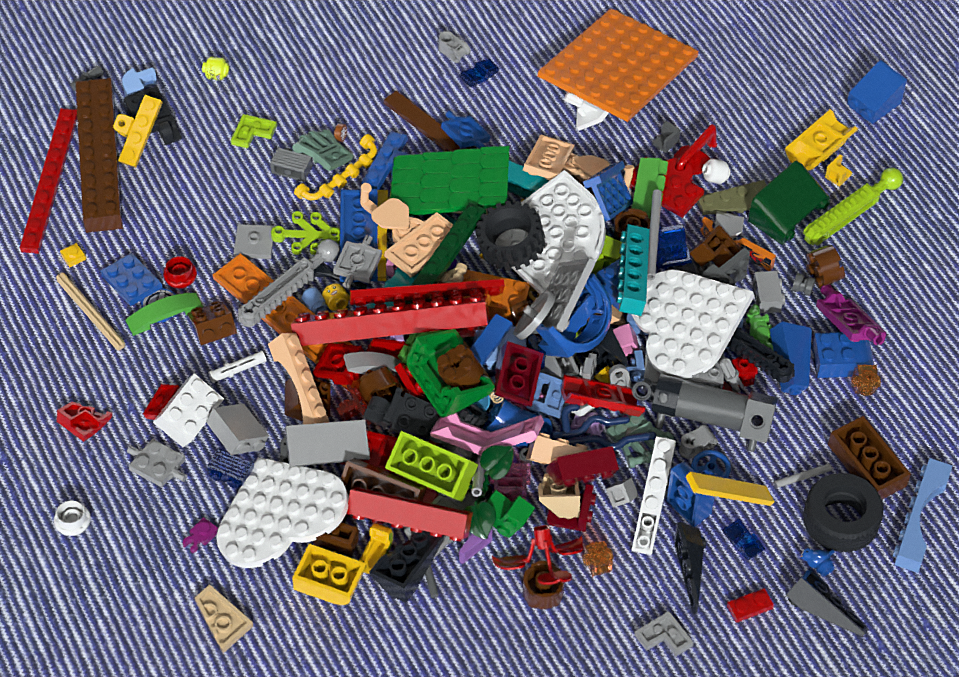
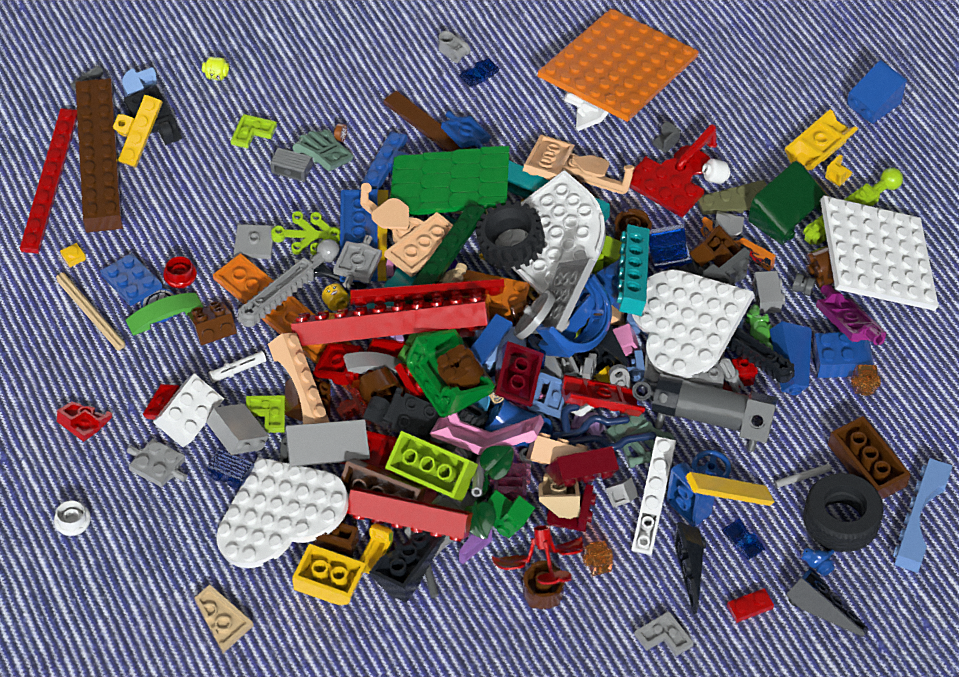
magenta plate [182,517,218,554] -> none
yellow bar [294,134,377,200] -> none
medium blue brick [301,288,327,315] -> none
blue fence [583,161,633,221] -> none
bright green windscreen [632,158,668,219] -> none
light grey piece [647,190,662,280] -> none
light grey piece [679,425,718,459] -> none
none -> lime plate [246,395,285,433]
none -> white plate [820,196,939,311]

